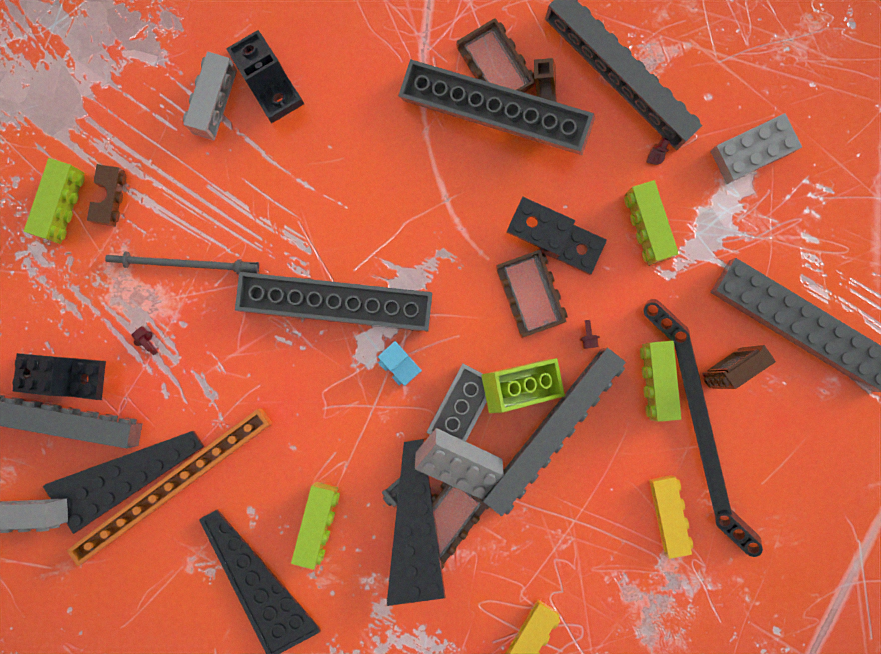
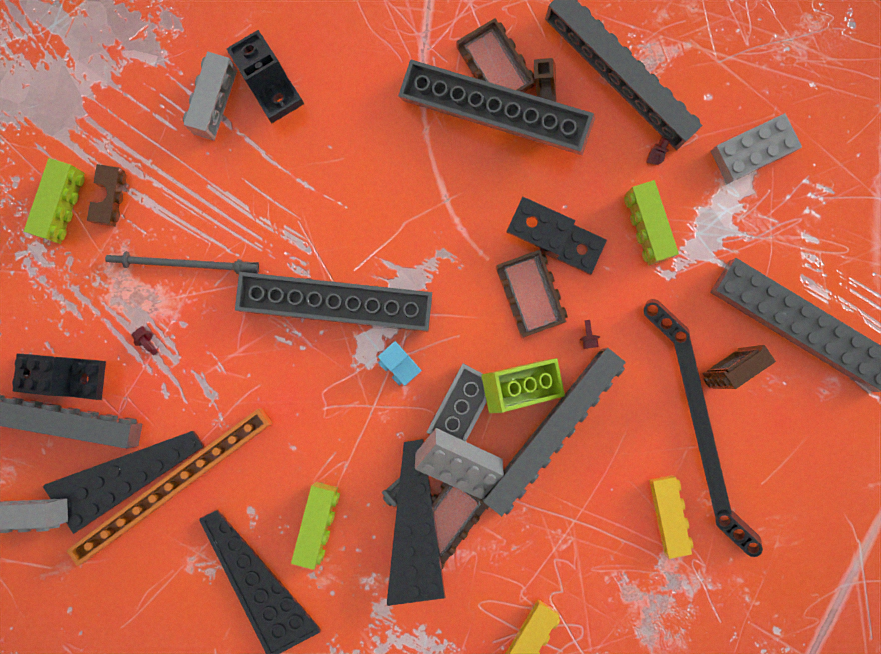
lime brick [640,341,681,422] -> none

